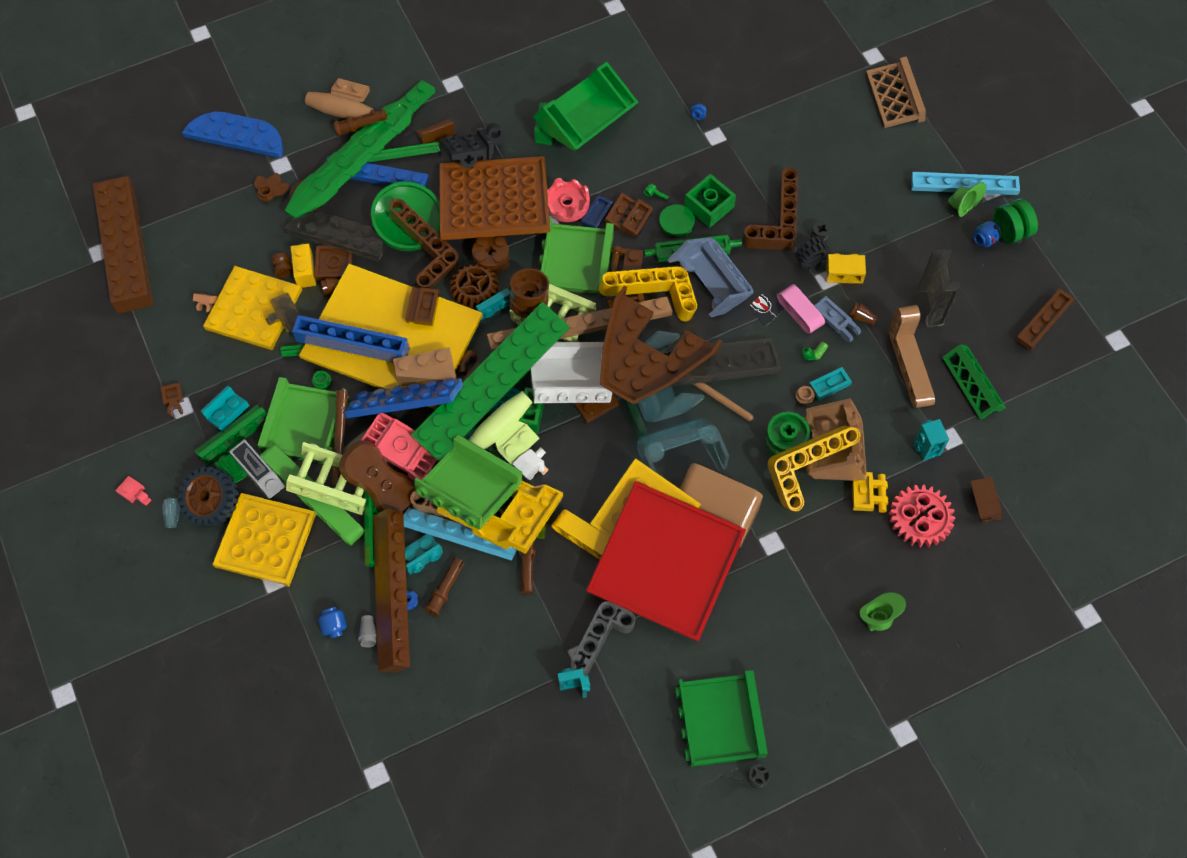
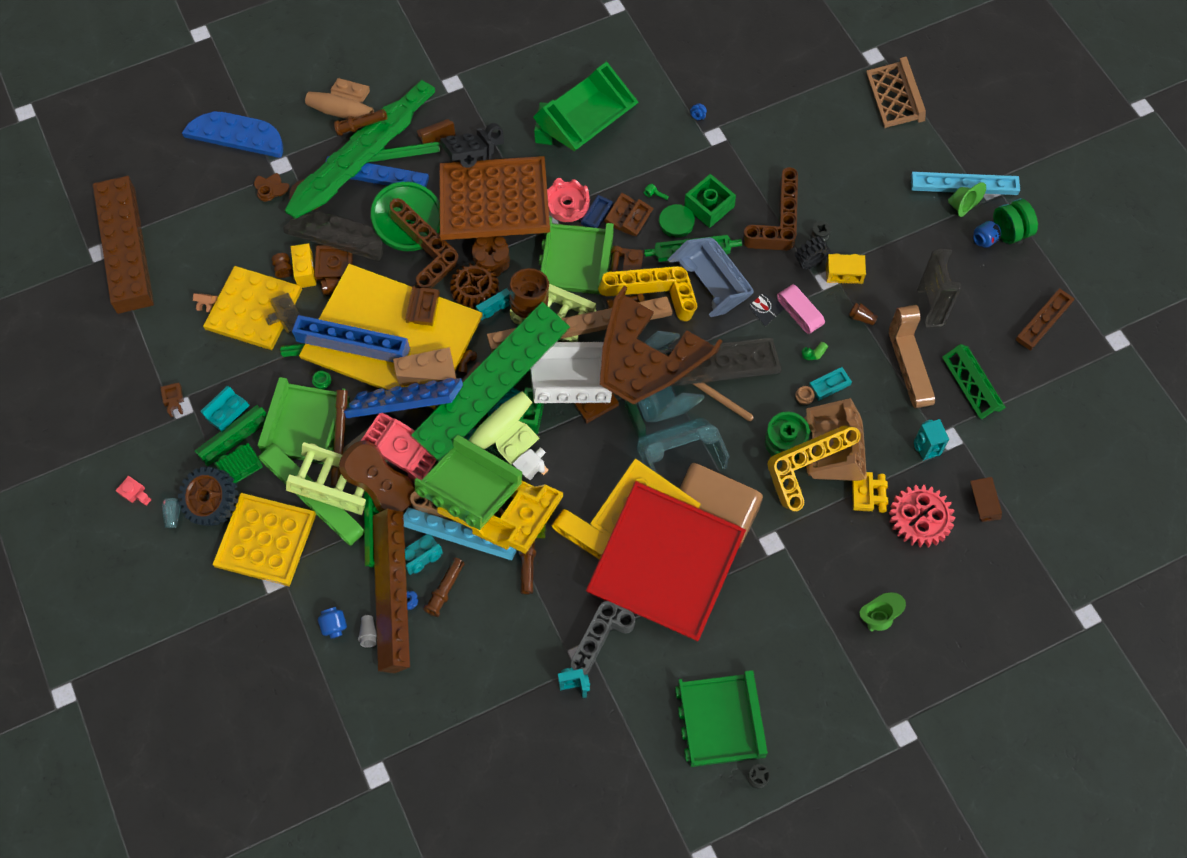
slope [228,439,285,499] -> none
sand blue hinge [814,296,861,342] -> none

